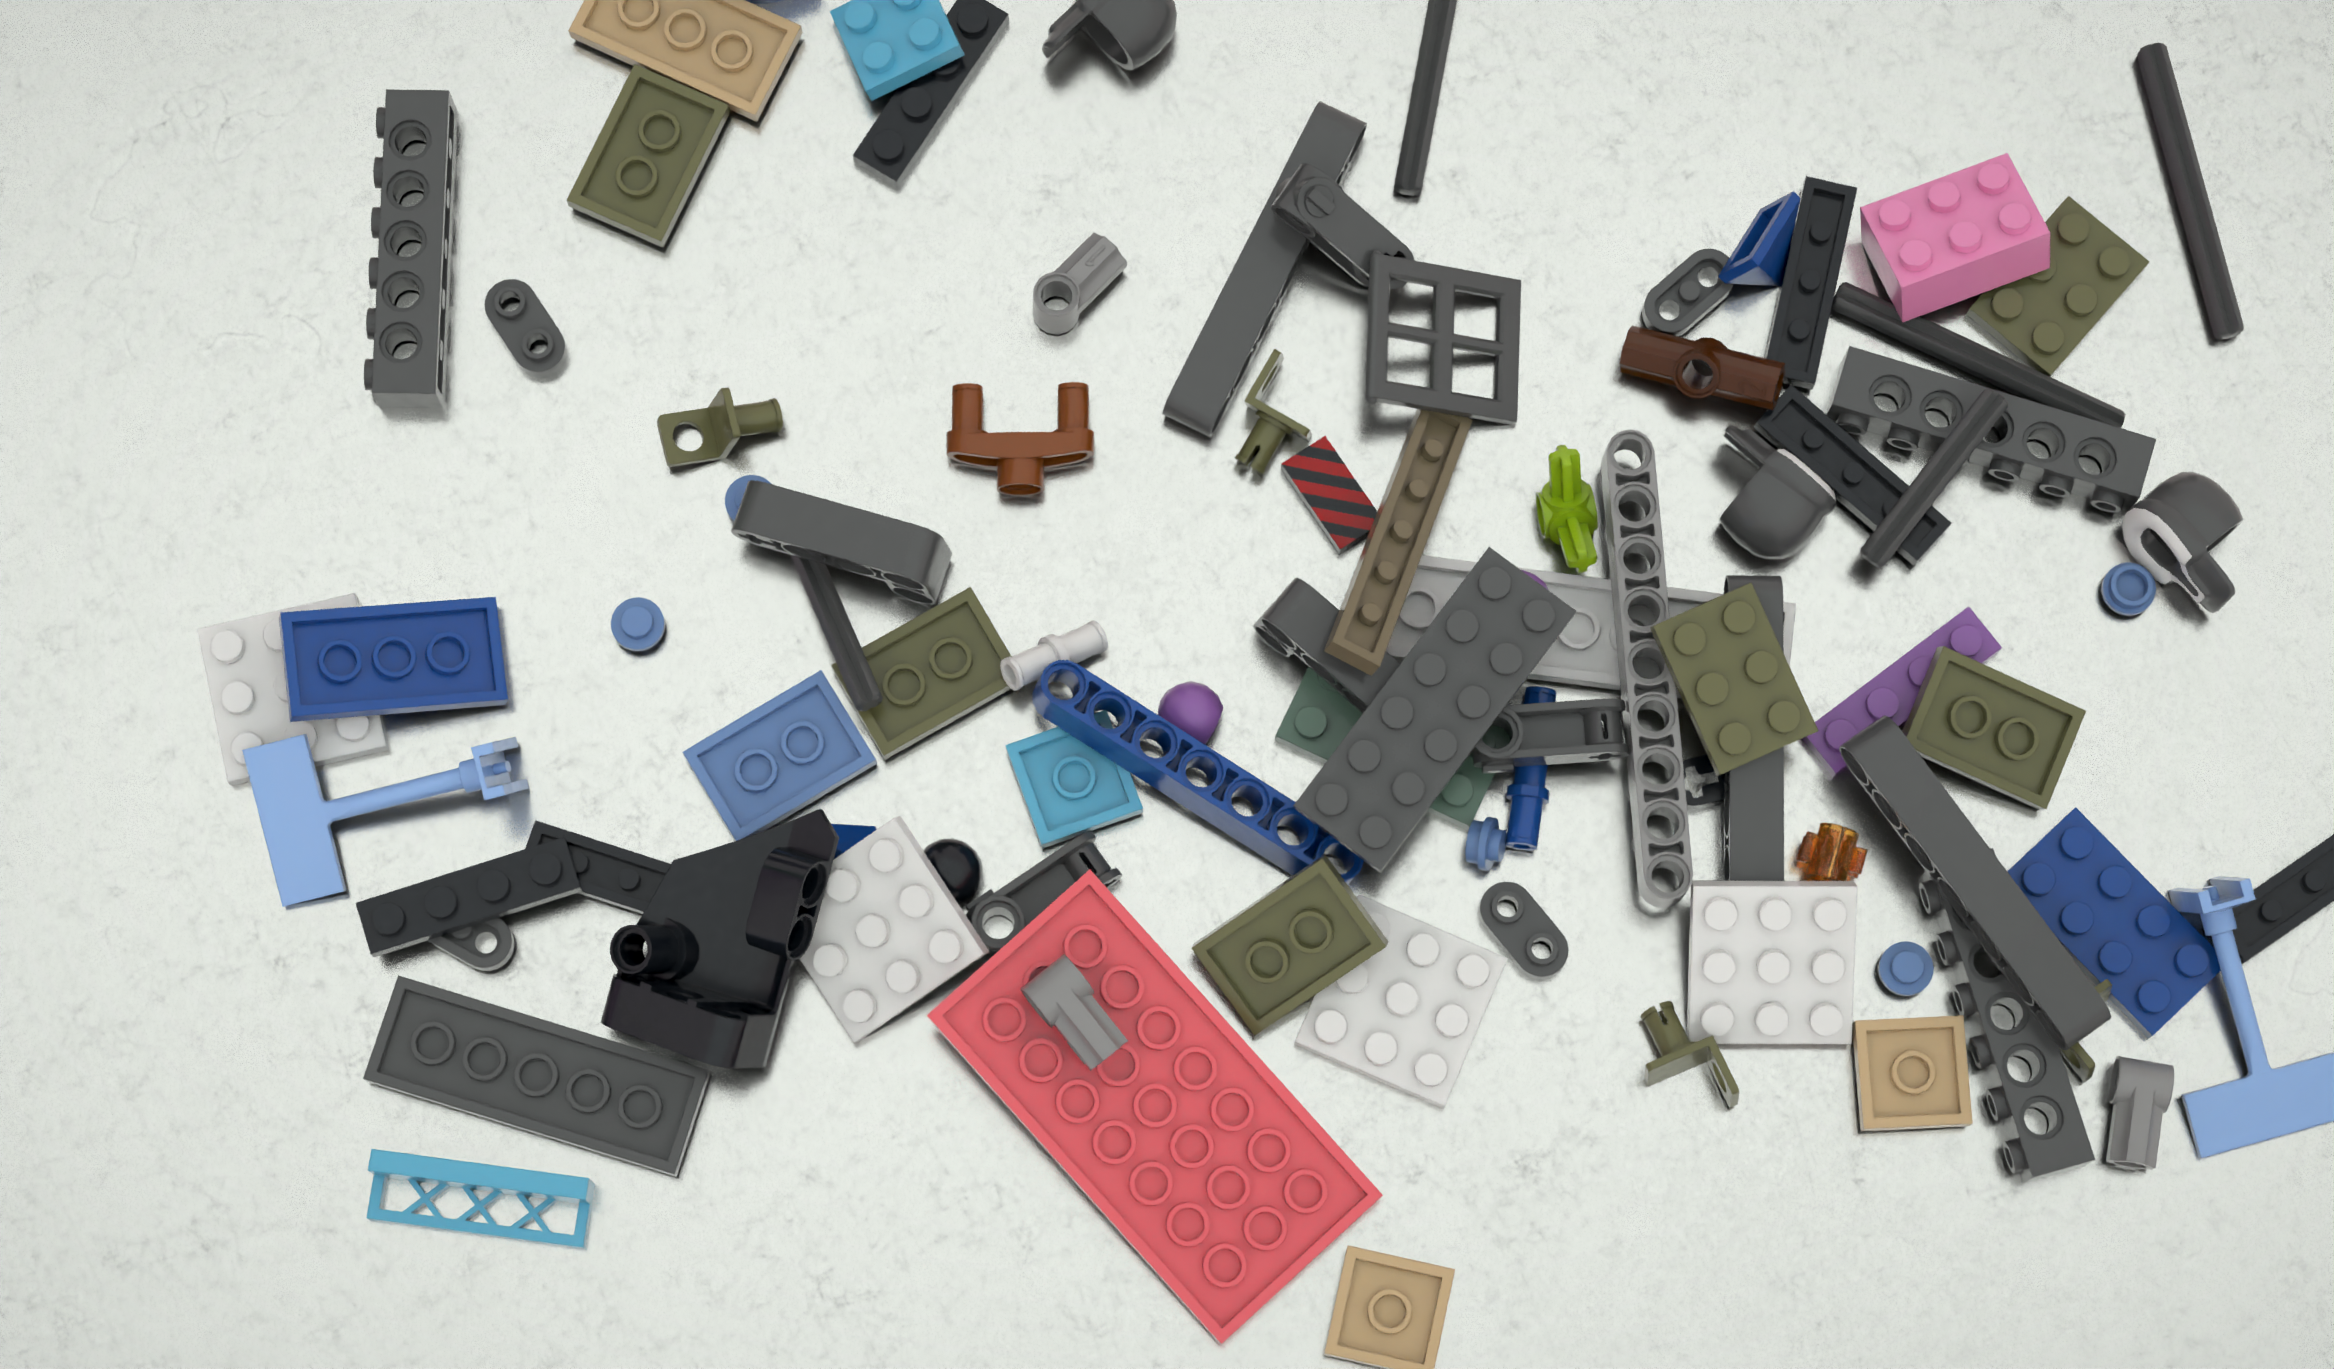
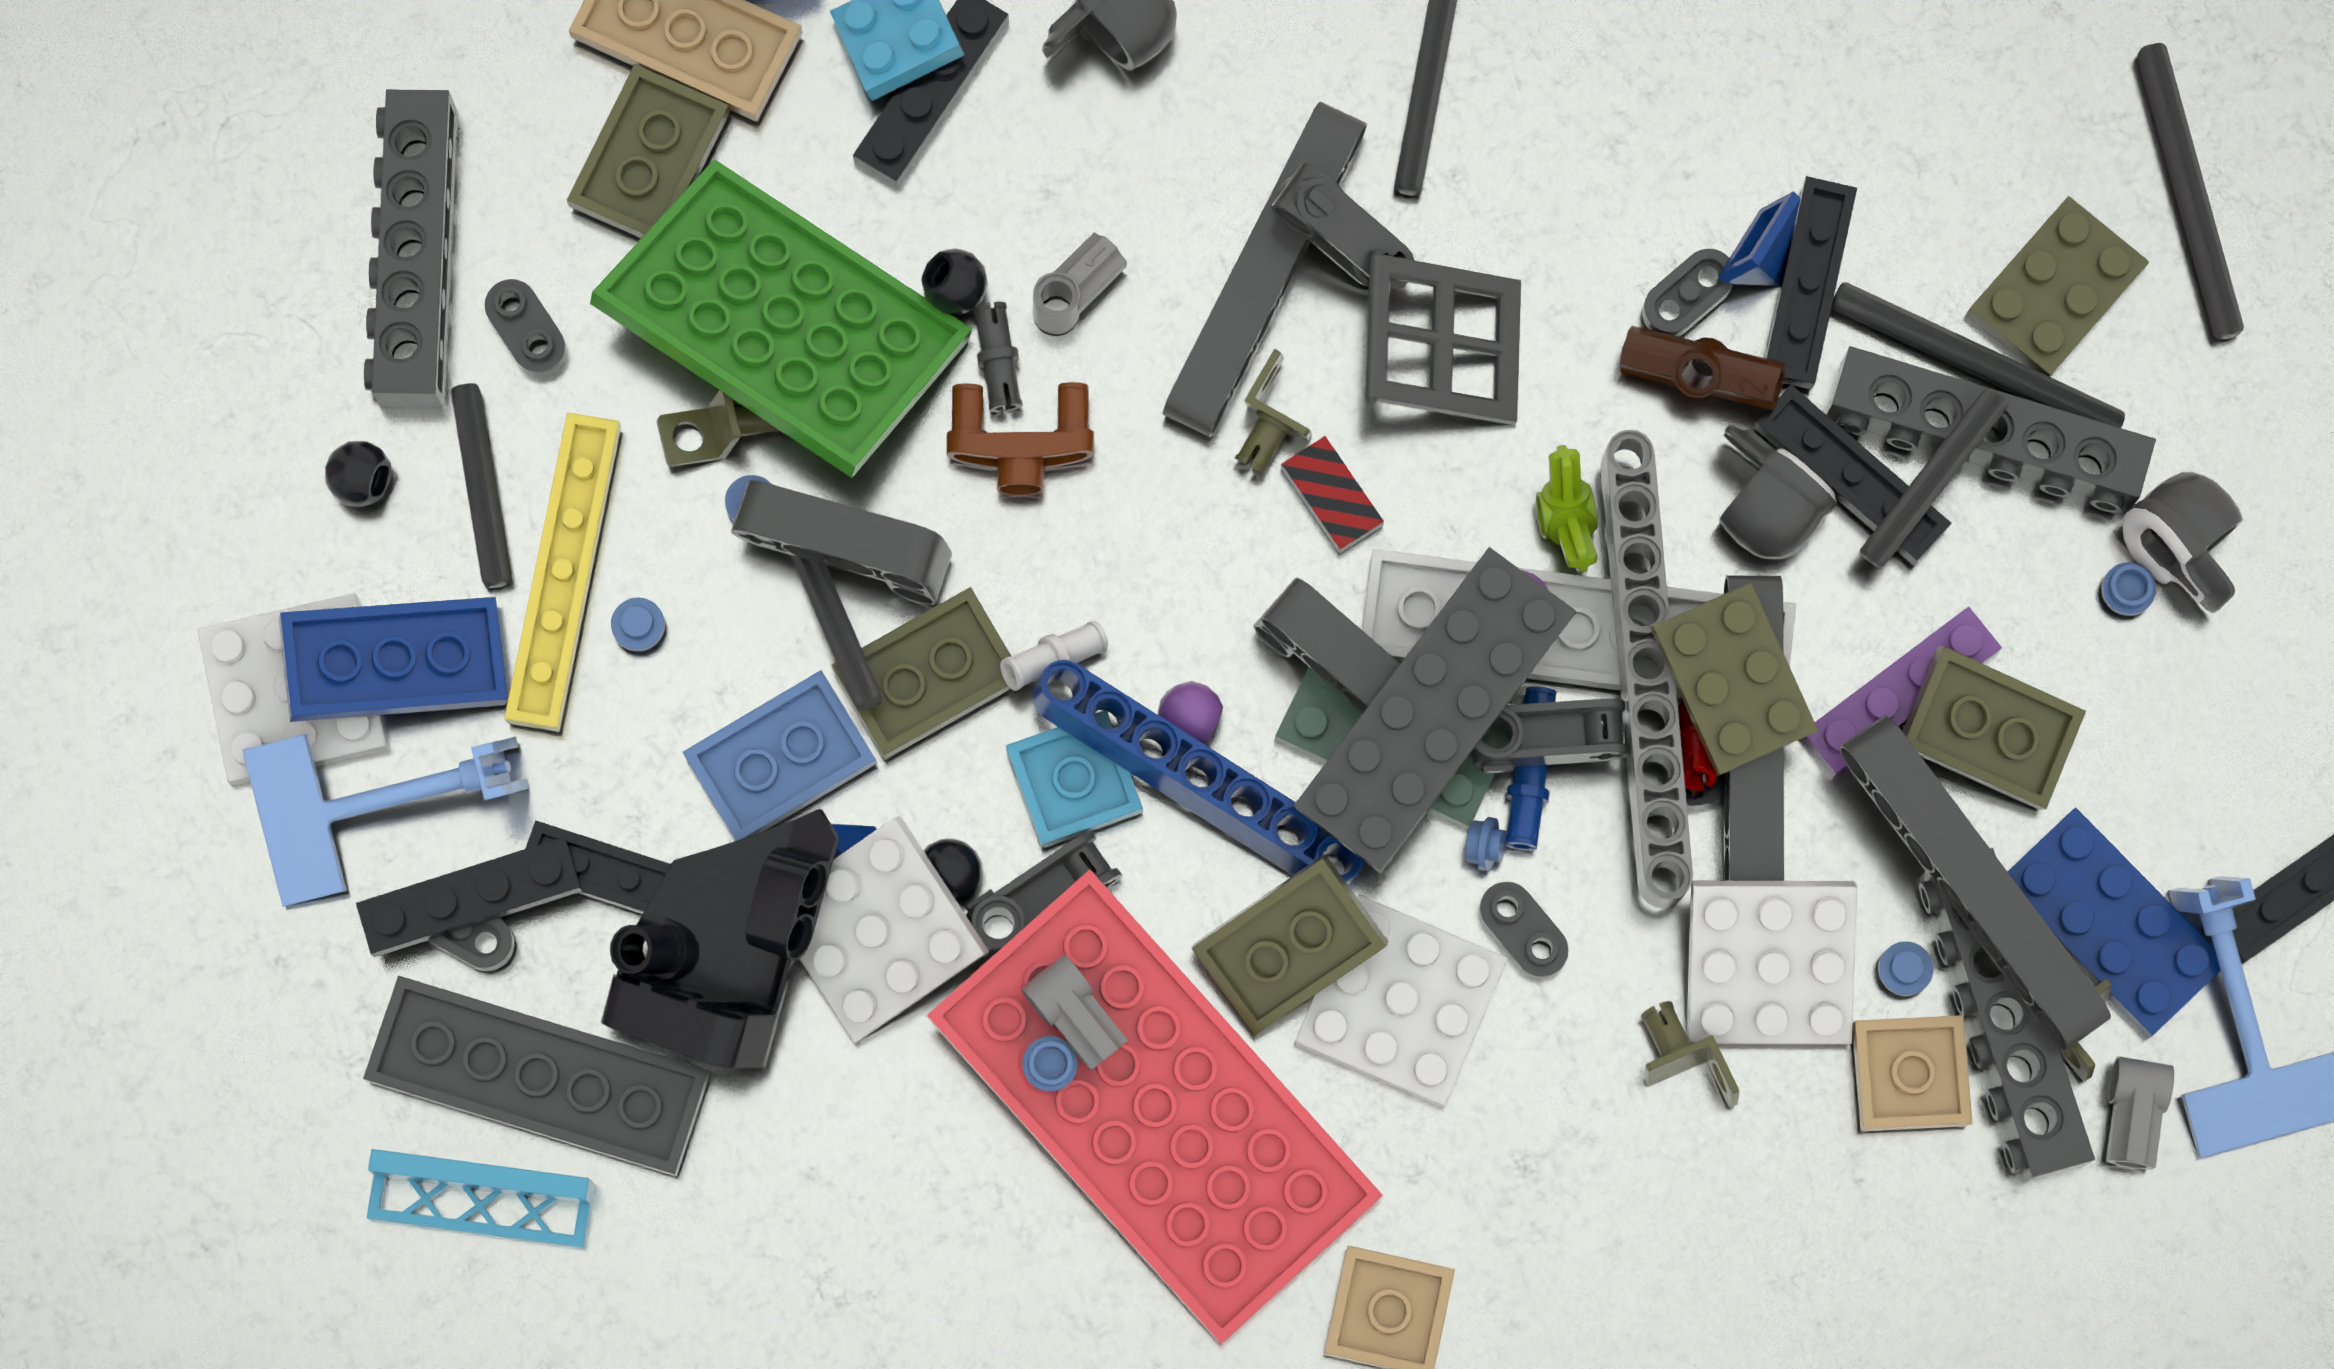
dark tan plate [1324,409,1473,676] -> none
clear orange gear [1797,823,1868,881] -> none
bright pink brick [1860,153,2050,323] -> none
none -> black piece [325,441,391,507]
none -> dark grey axle [451,383,512,588]
none -> light yellow plate [504,412,621,732]
none -> bright green plate [590,159,972,478]
none -> black piece [921,248,988,315]
none -> dark grey pin [973,301,1023,412]
none -> medium blue plate [1022,1036,1078,1092]
none -> red axle [1678,698,1716,791]

